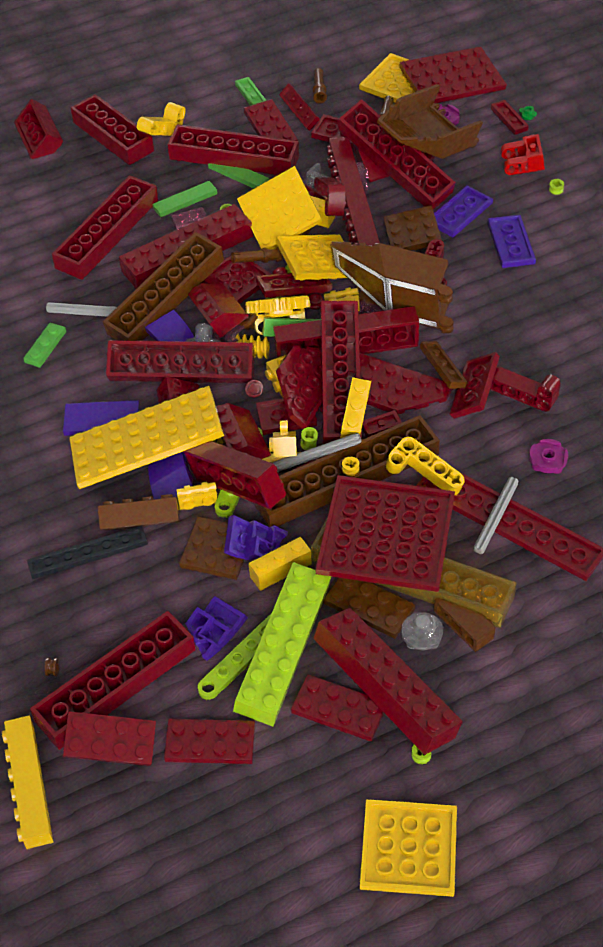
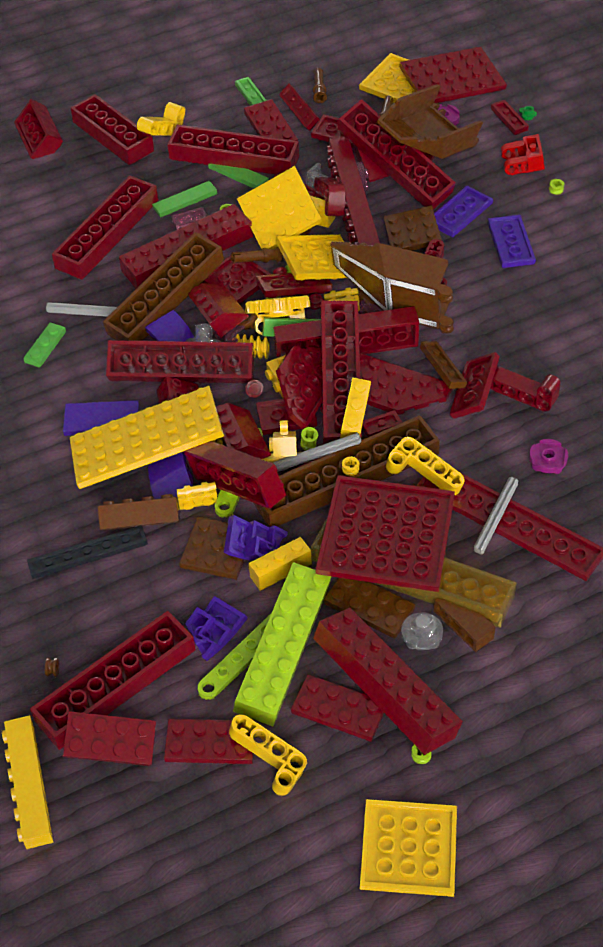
none -> yellow beam [229,715,307,796]

